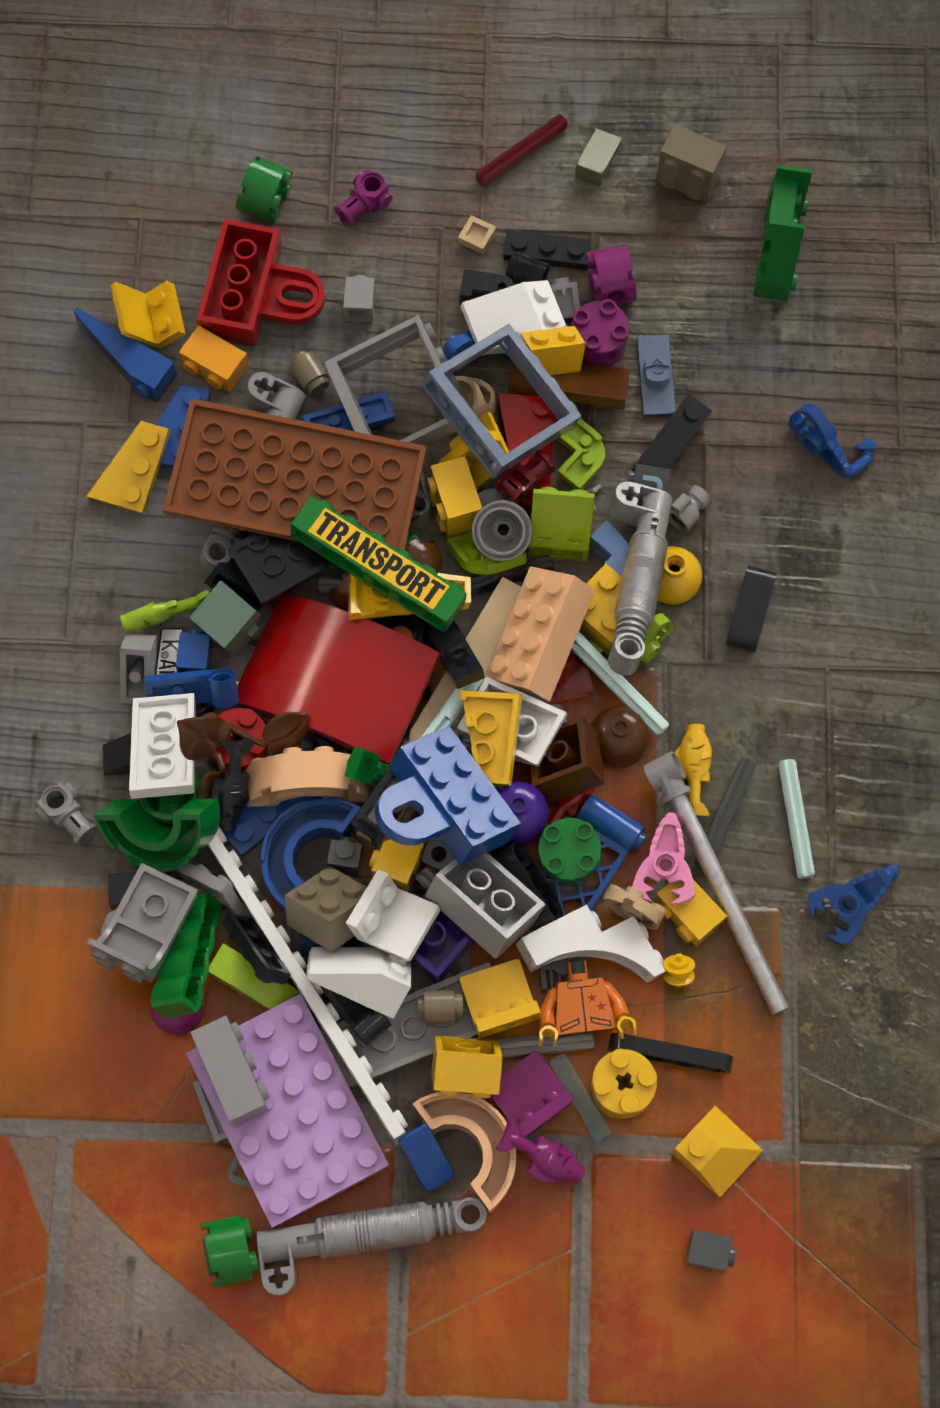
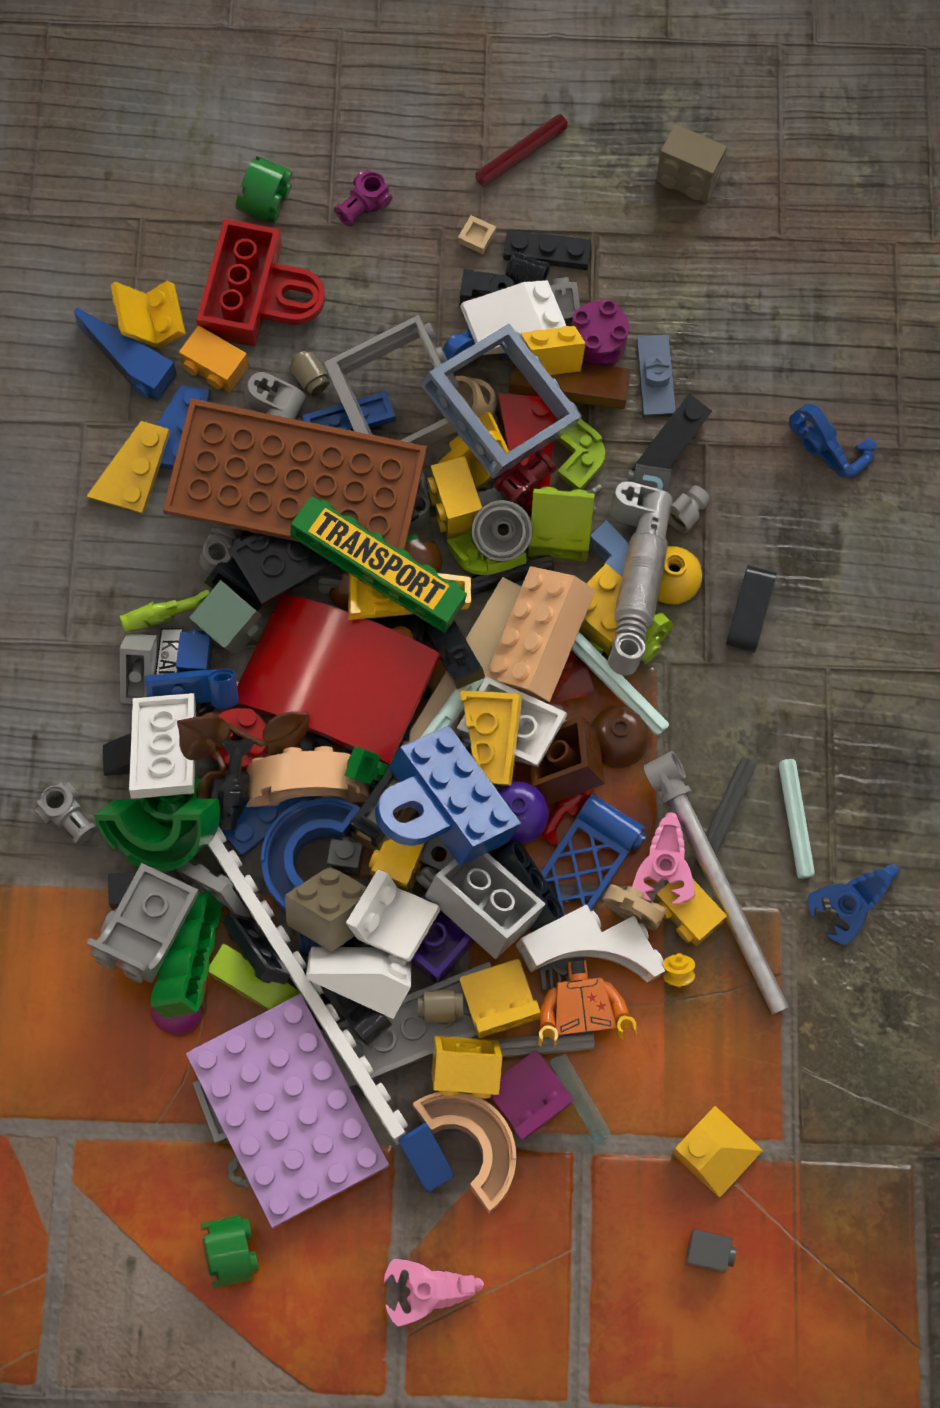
light grey brick [190,1016,270,1126] -> none
piece [257,1197,487,1296] -> none
light grey brick [343,275,375,322] -> none
magenta animal [496,1119,585,1184] -> none
green brick [538,818,601,886] -> none
slope [575,128,622,185] -> none
magenta brick [586,245,637,305] -> none
yellow brick [590,1049,657,1119] -> none
black beam [608,1033,733,1074] -> none
yellow animal [675,724,713,817] -> none
green wedge [753,164,813,301] -> none
none -> bright pink animal [384,1259,484,1327]

